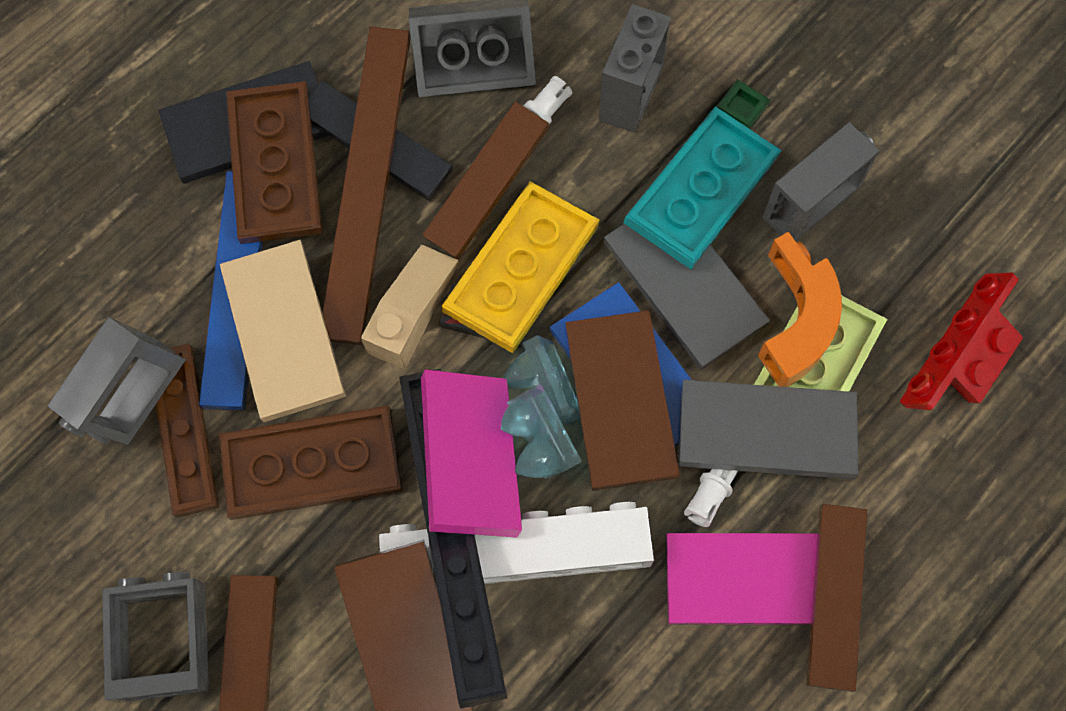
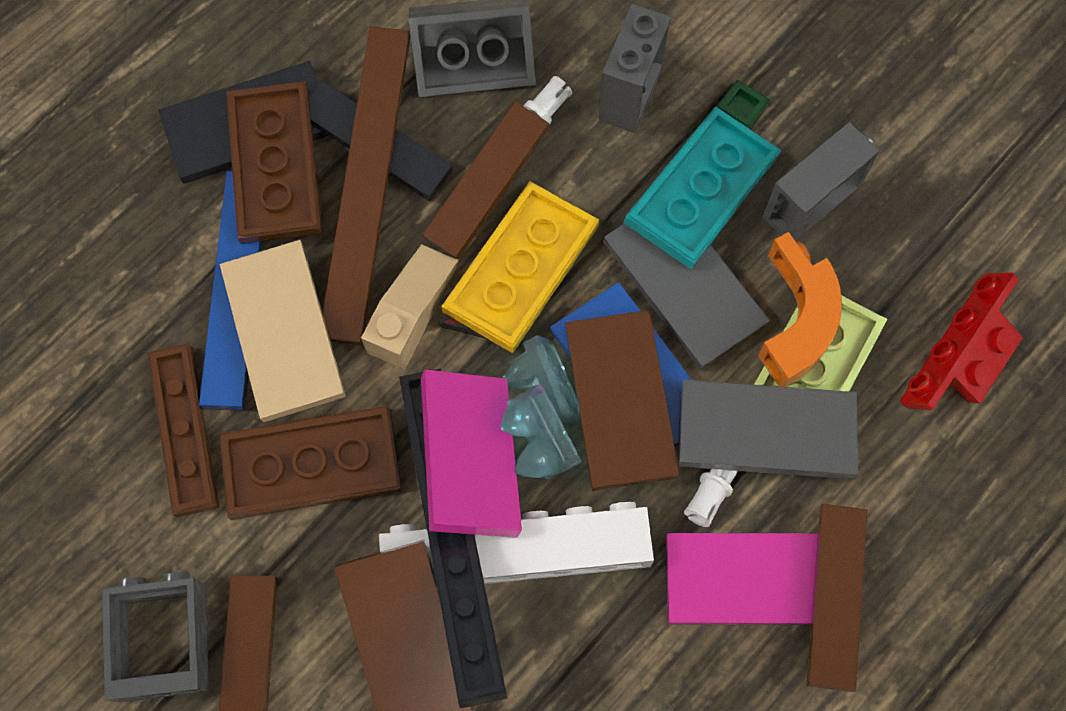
dark grey window [48,317,186,445] -> none

